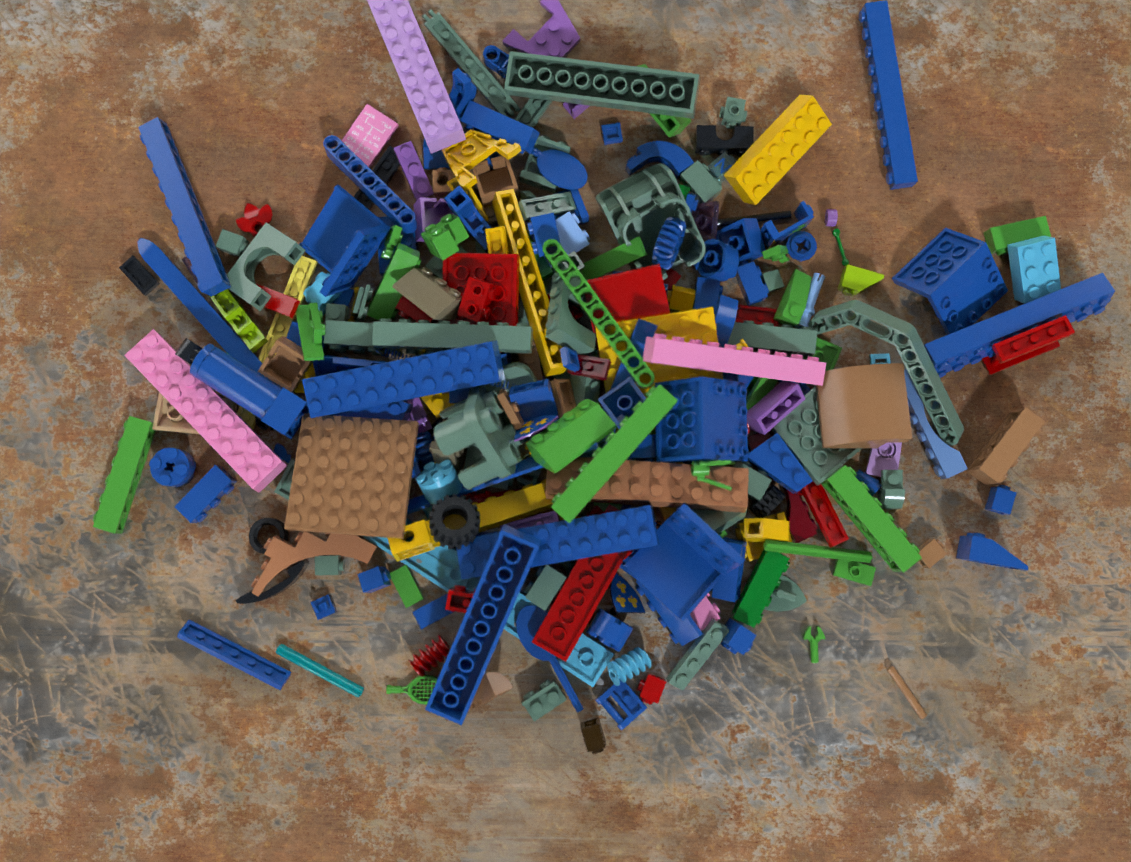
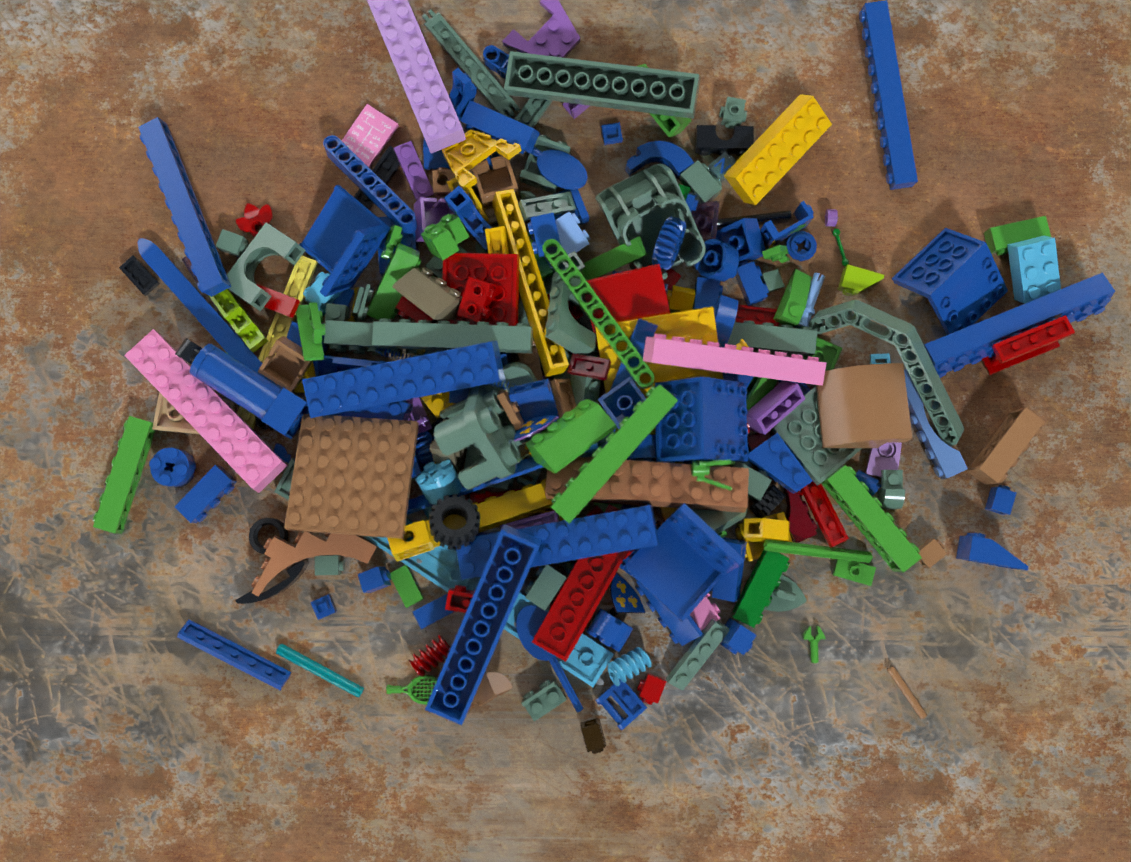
blue tile [560,346,580,372] -> none

